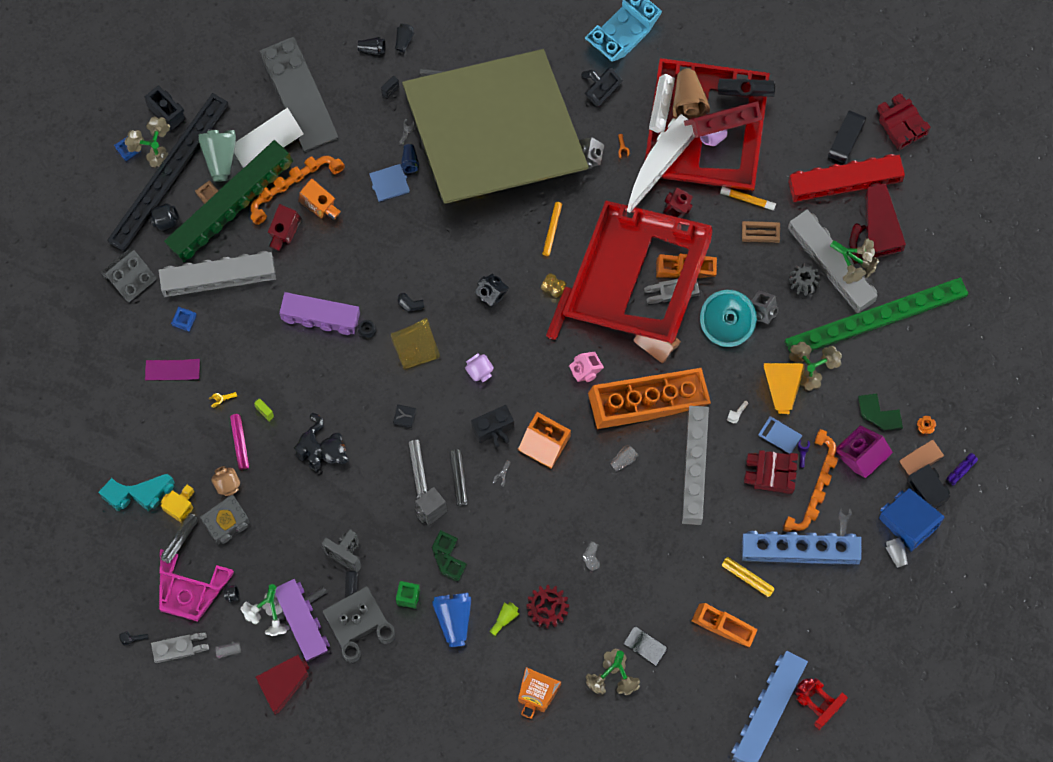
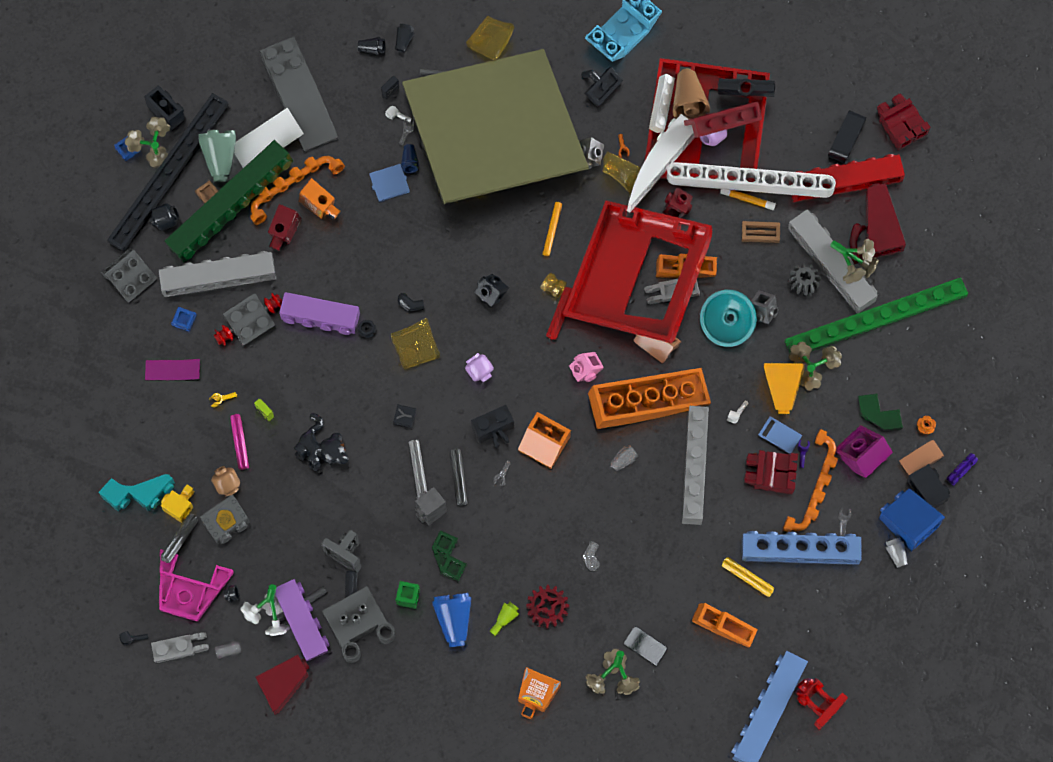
none -> dark grey plate [213,293,282,346]
none -> white hand [385,106,412,122]
none -> clear yellow plate [466,16,514,61]
none -> clear yellow plate [603,151,641,195]
none -> white beam [667,162,836,198]

